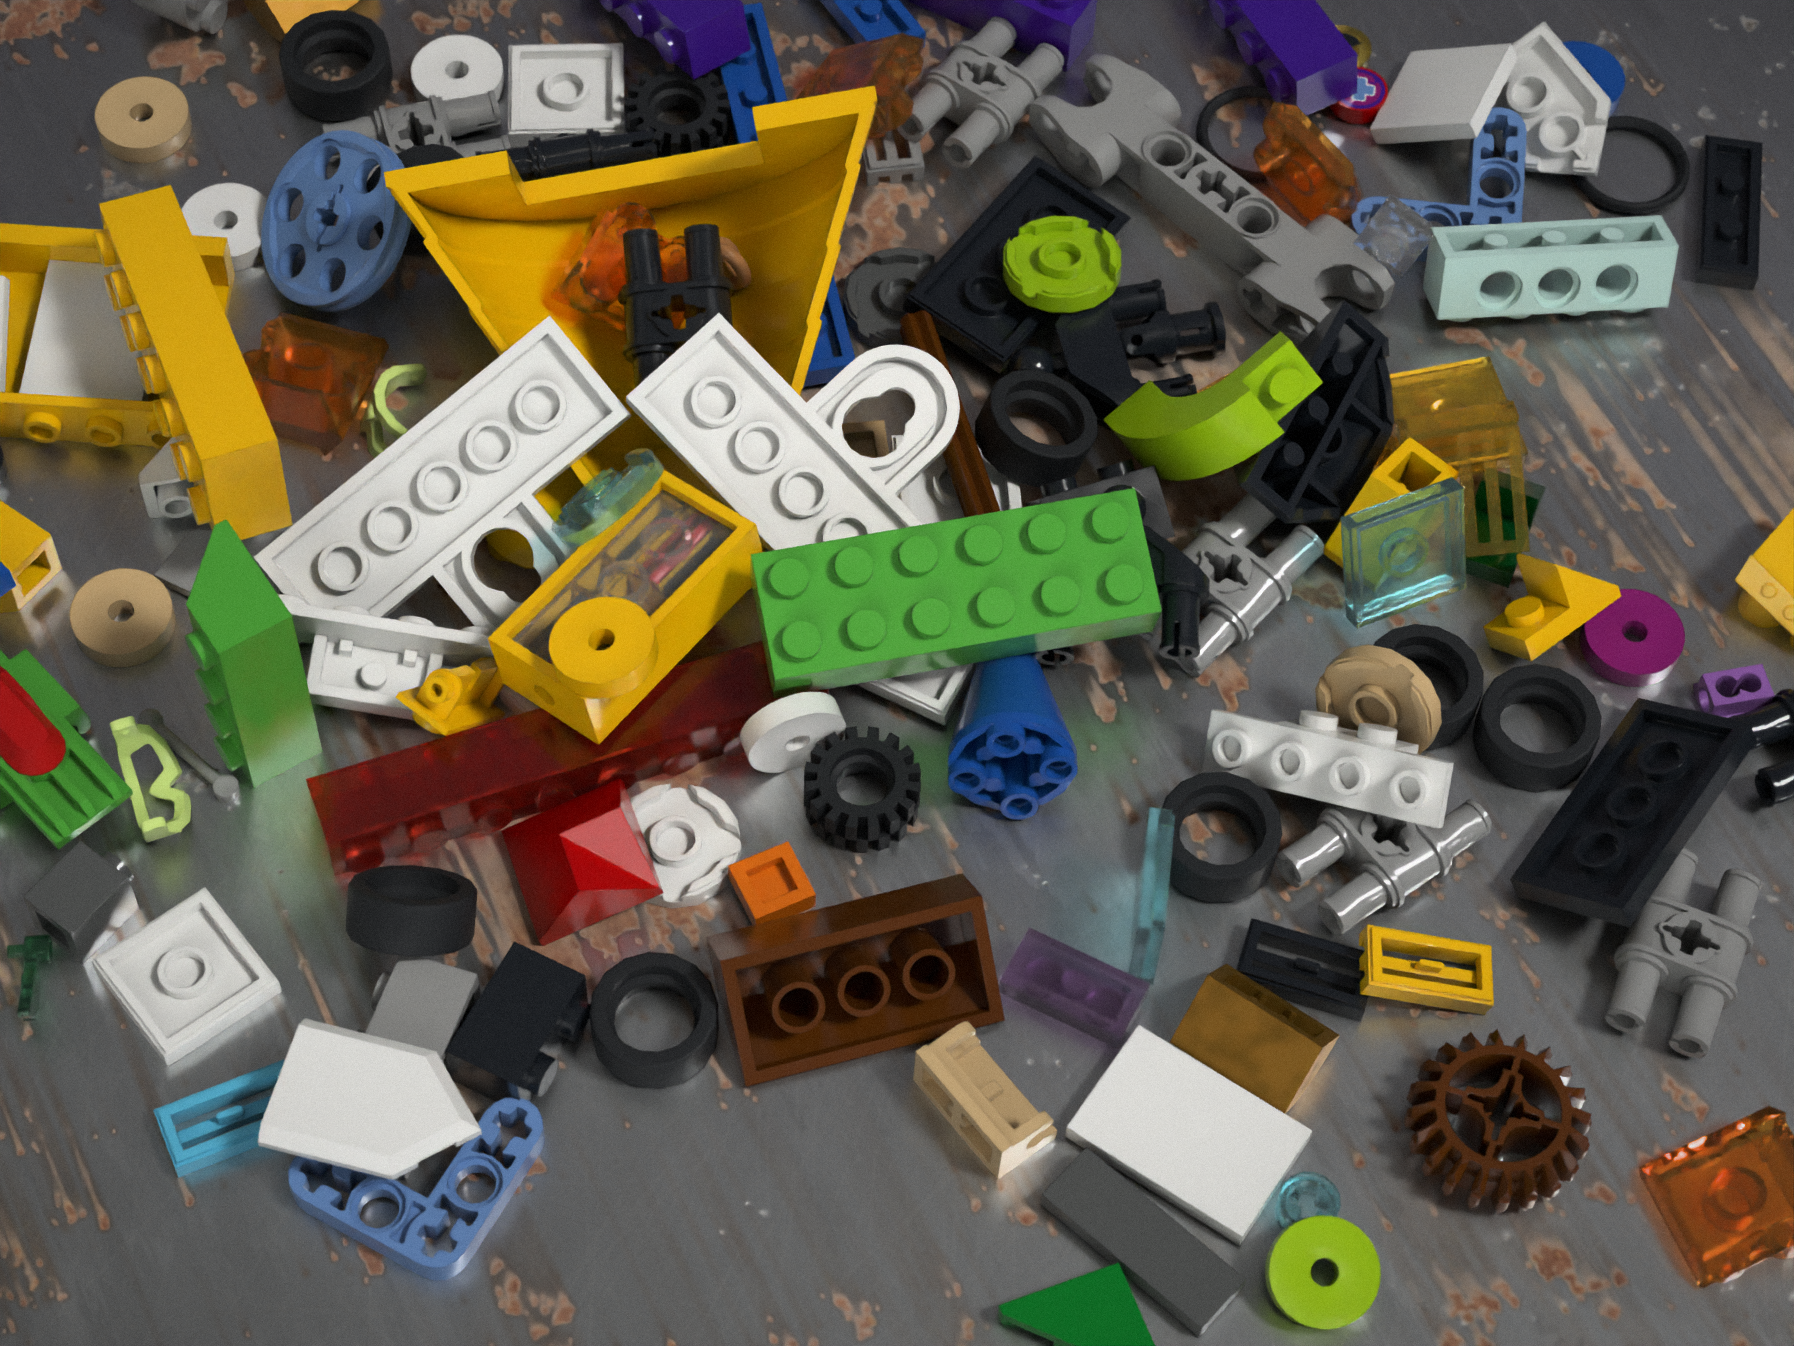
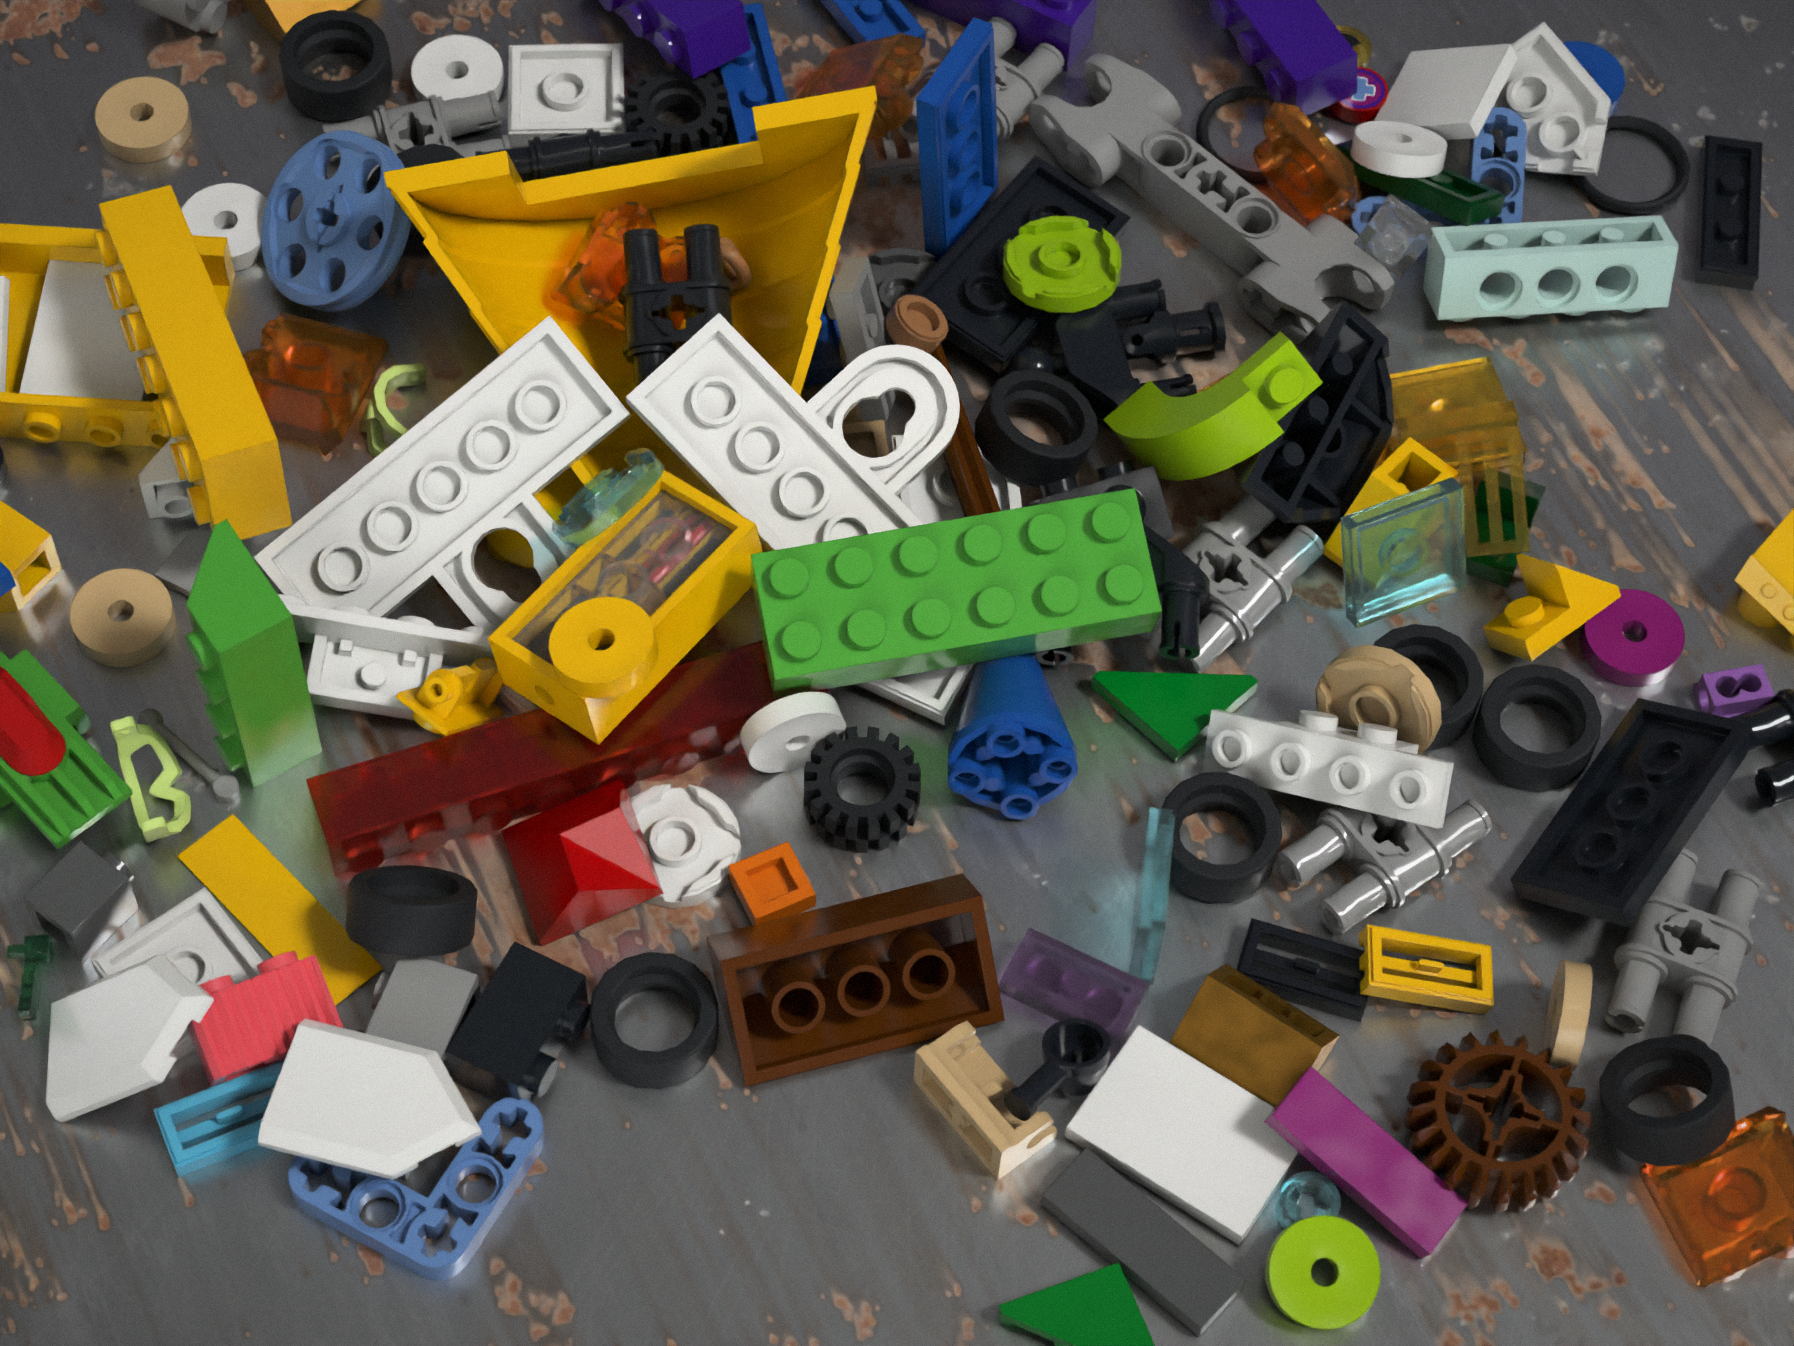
none -> white tile [46,954,214,1122]
none -> yellow sticker [177,814,383,1006]
none -> coral brick [187,951,344,1087]
none -> light grey hinge [826,257,899,424]
none -> medium nougat tile [885,294,948,354]
none -> blue tile [916,17,999,263]
none -> black bar [1004,1018,1110,1121]
none -> green tile [1091,671,1258,762]
none -> magenta tile [1264,1067,1468,1259]
none -> dark green tile [1328,140,1505,226]
none -> white piece [1350,121,1448,178]
none -> tan piece [1543,960,1592,1071]
none -> black tyre [1599,1036,1735,1166]

